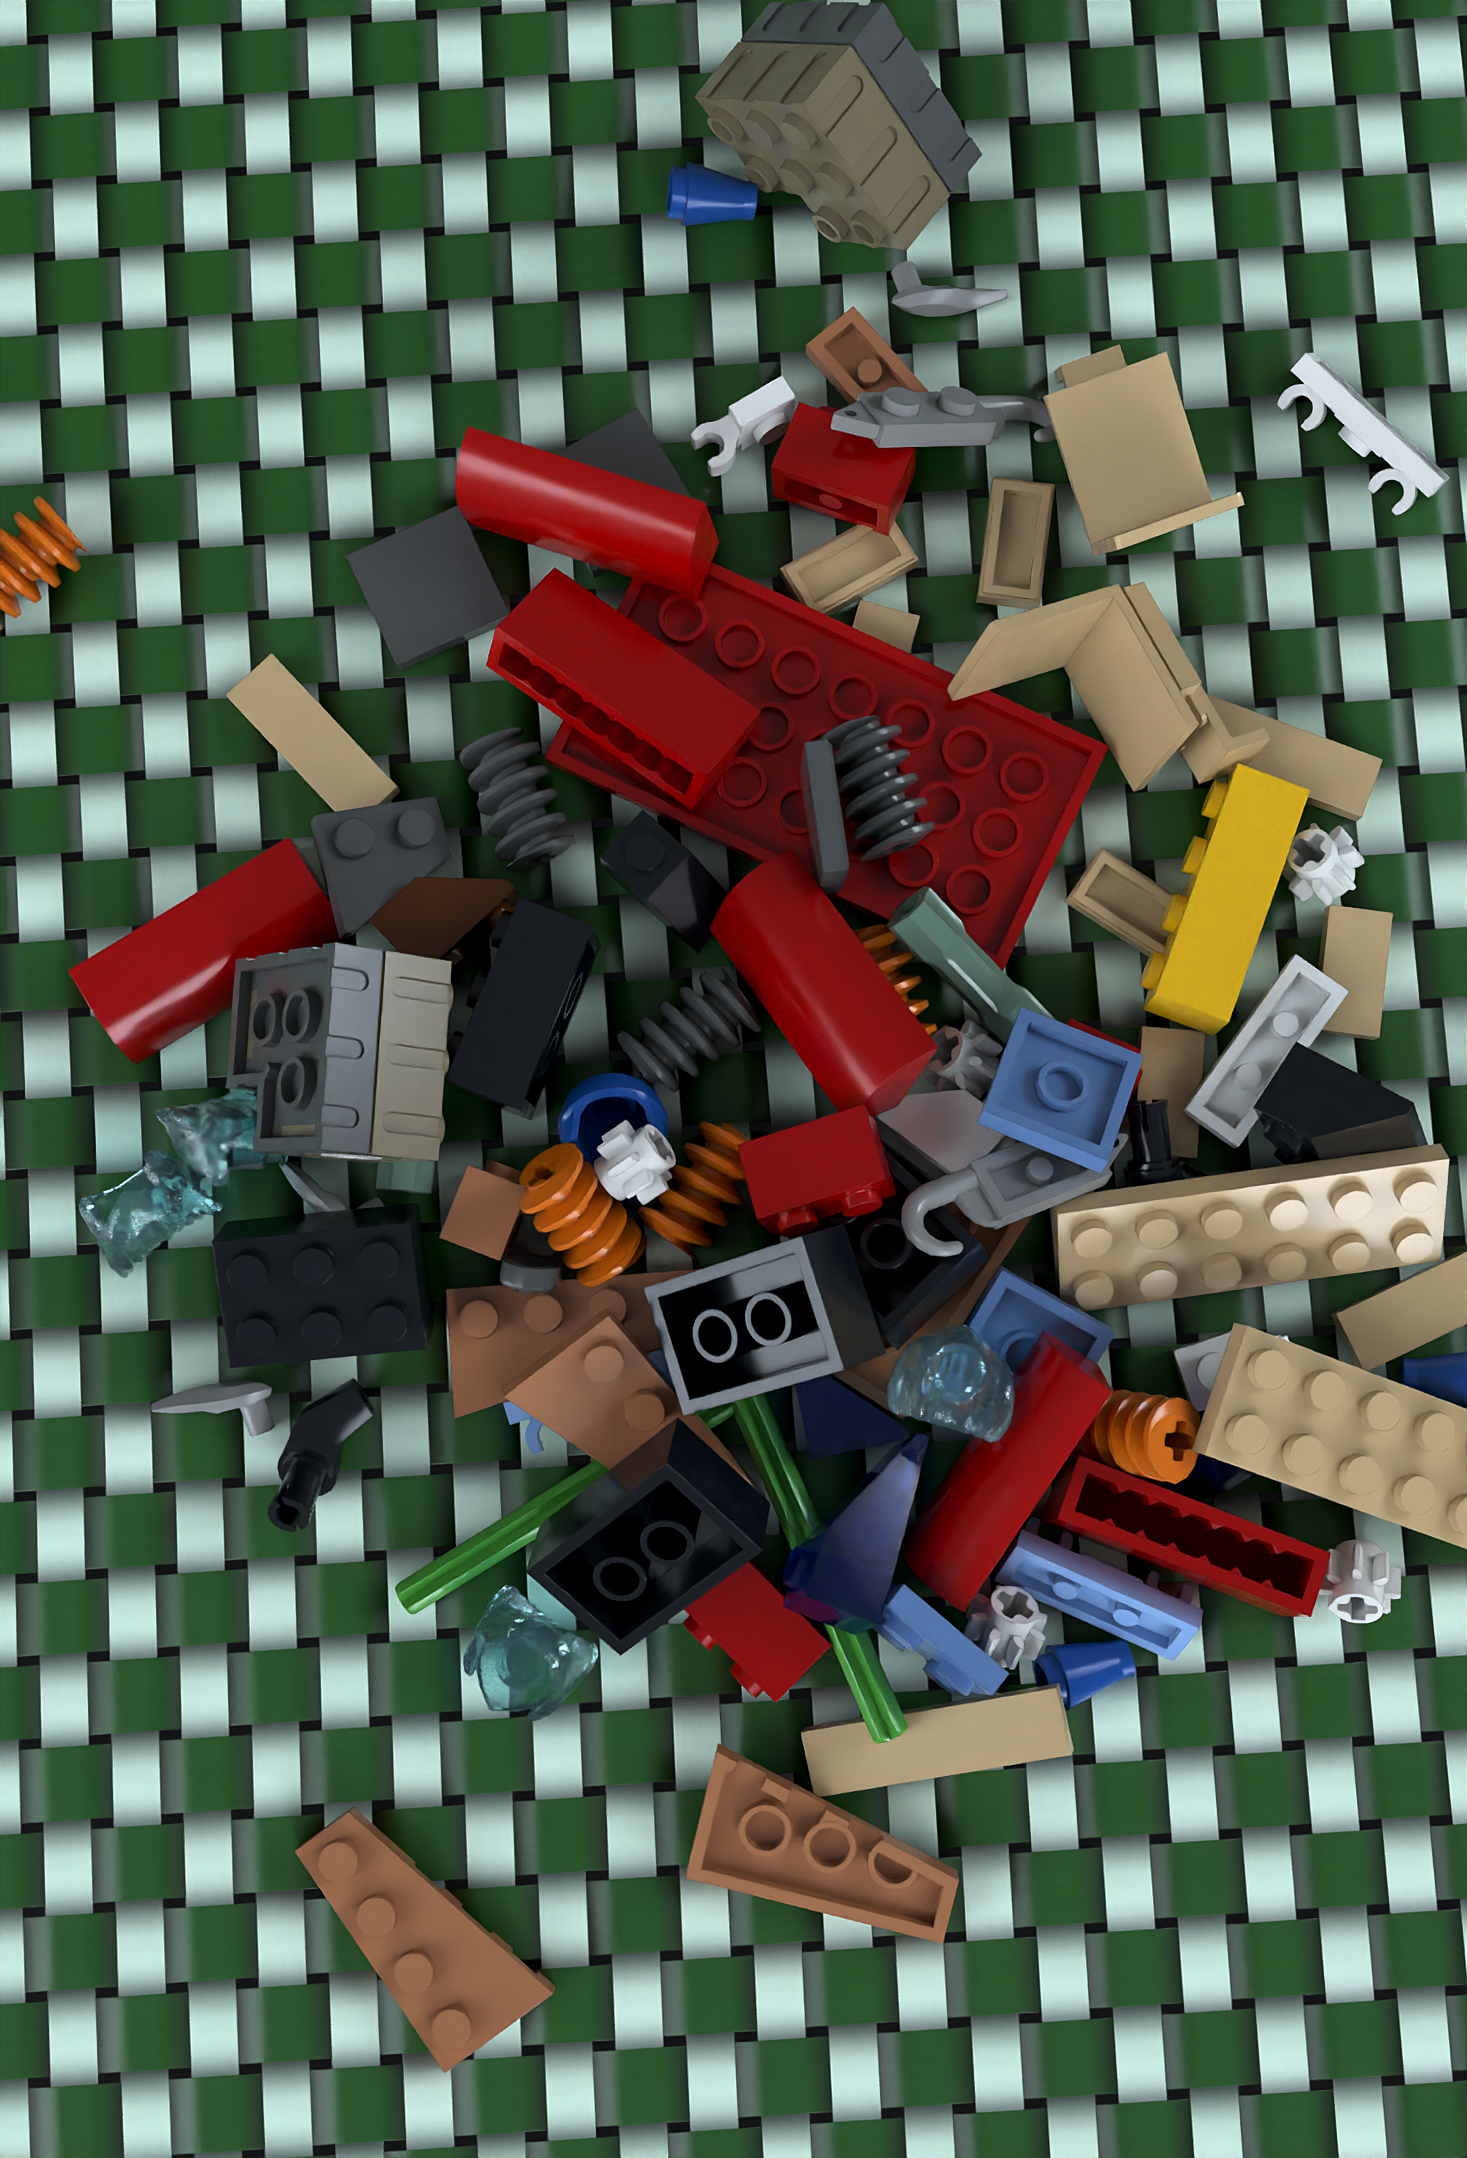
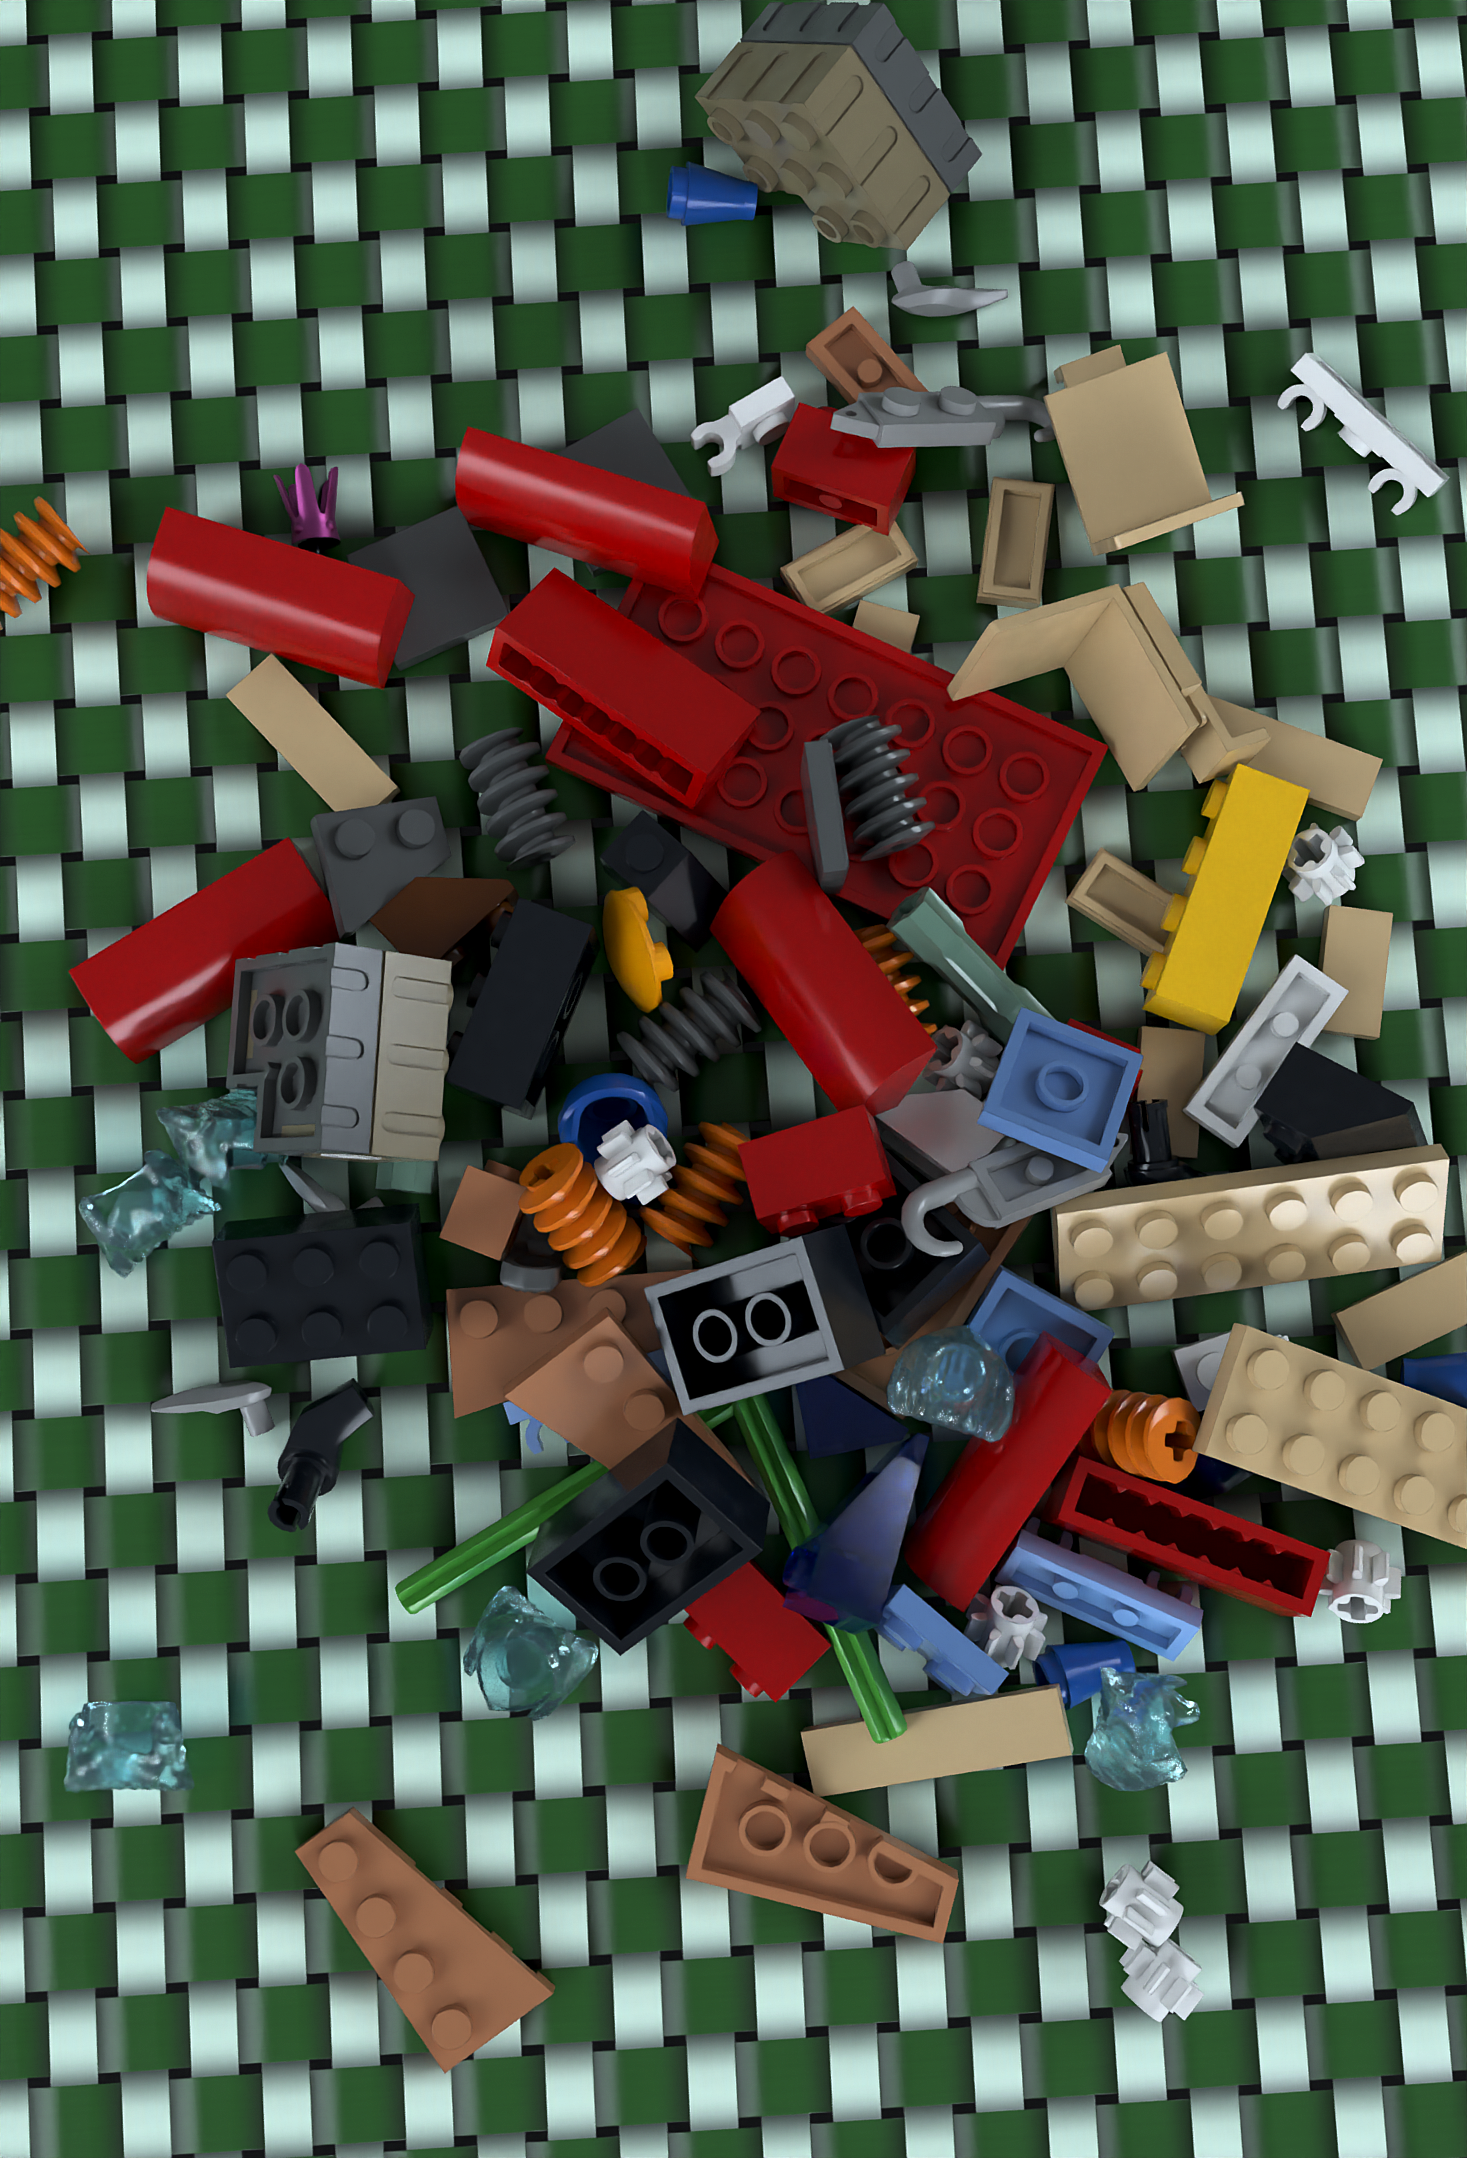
none -> clear light blue hair [63,1701,194,1793]
none -> red brick [147,506,415,690]
none -> flat silver piece [273,464,341,555]
none -> light orange dish [602,886,673,1013]
none -> clear light blue hair [1084,1667,1200,1792]
none -> white gear [1099,1861,1184,1951]
none -> white gear [1119,1938,1204,2023]

